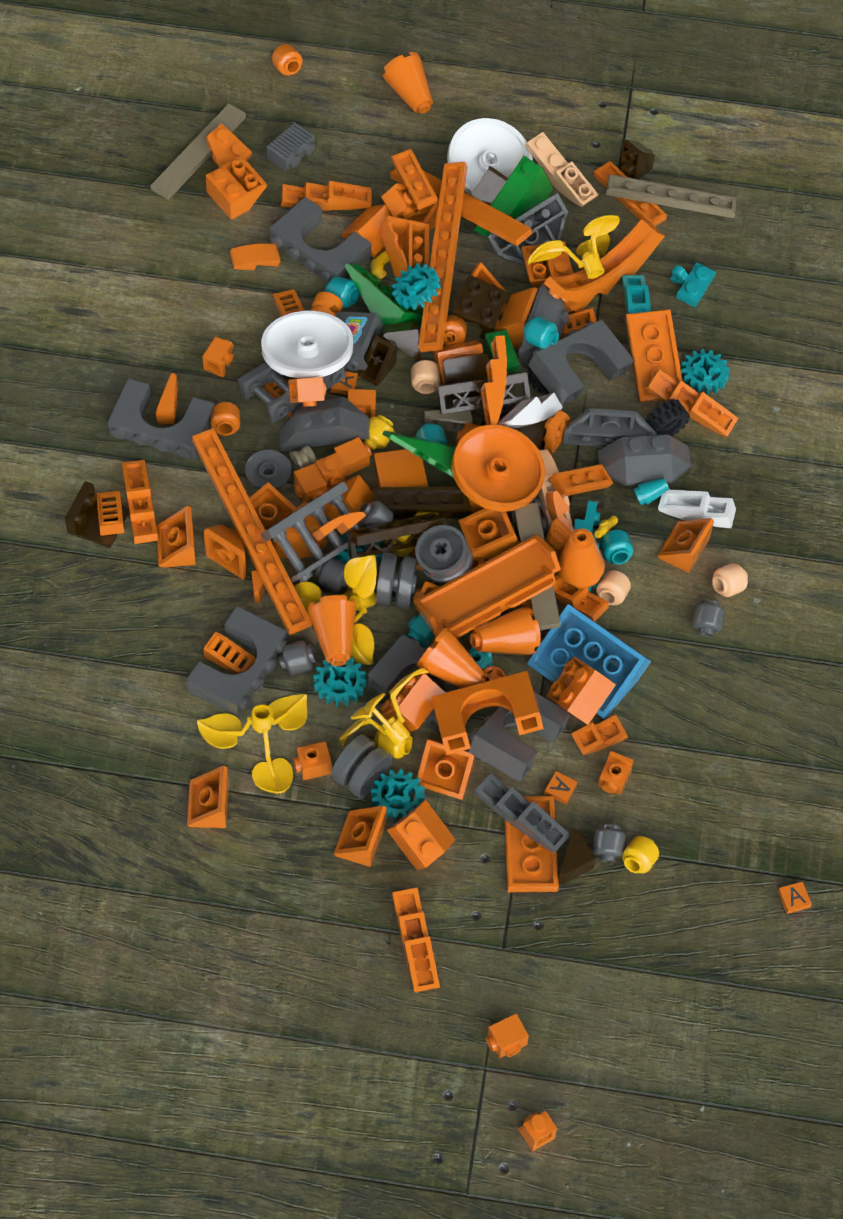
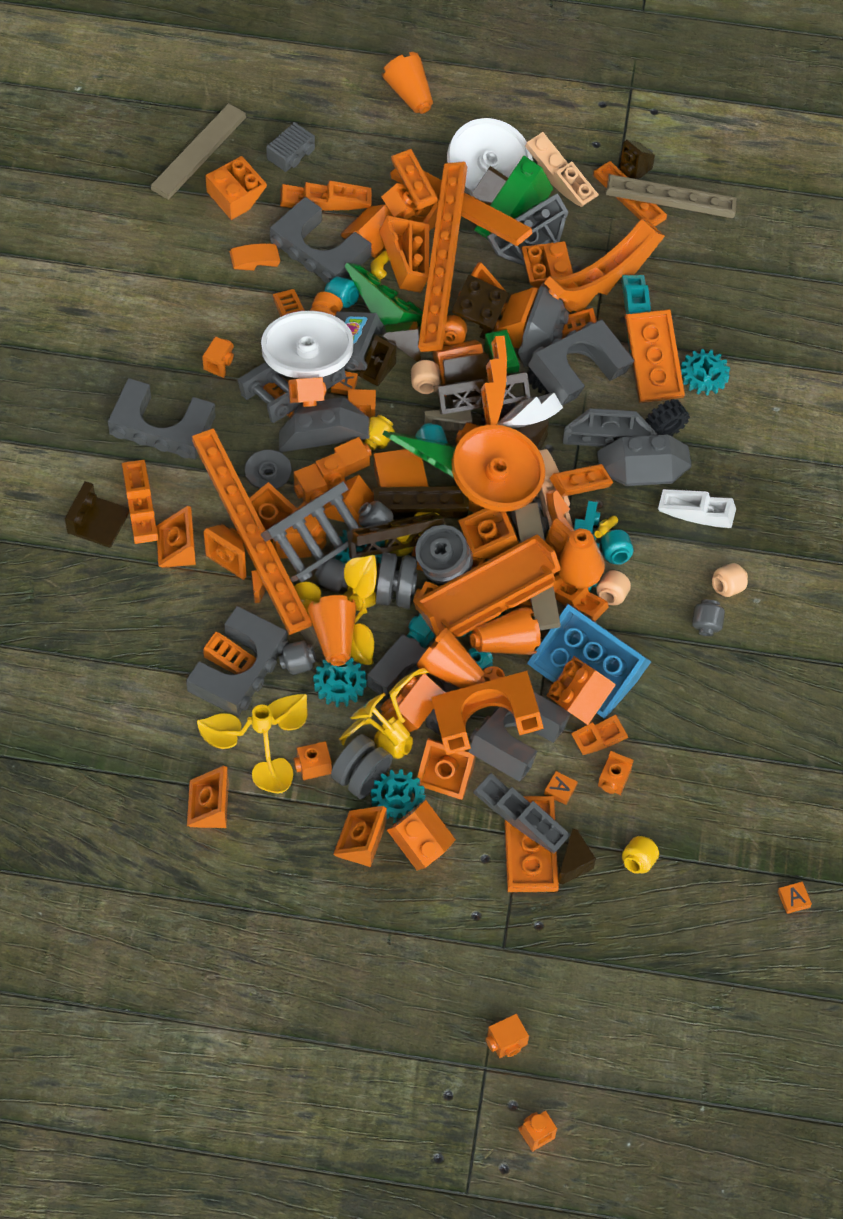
orange slope [96,491,124,536] -> none
orange slope [156,373,178,425] -> none
orange wing [206,123,253,168] -> none
orange head [210,402,241,436] -> none
orange head [272,44,303,76] -> none
dark tan wheel [290,445,316,471] -> none
orange slope [313,512,366,541] -> none
teal gear [392,263,441,310] -> none
orange slope [392,888,440,993] -> none
teal head [524,316,559,349] -> none
yellow plant [527,215,620,279] -> none
orange wing [543,410,573,456] -> none
dark grey head [592,824,626,862] -> none
teal cone [634,477,670,505] -> none
orange slope [645,369,738,437] -> none
orange slope [657,518,714,573] -> none
teal plate [670,263,716,308] -> none

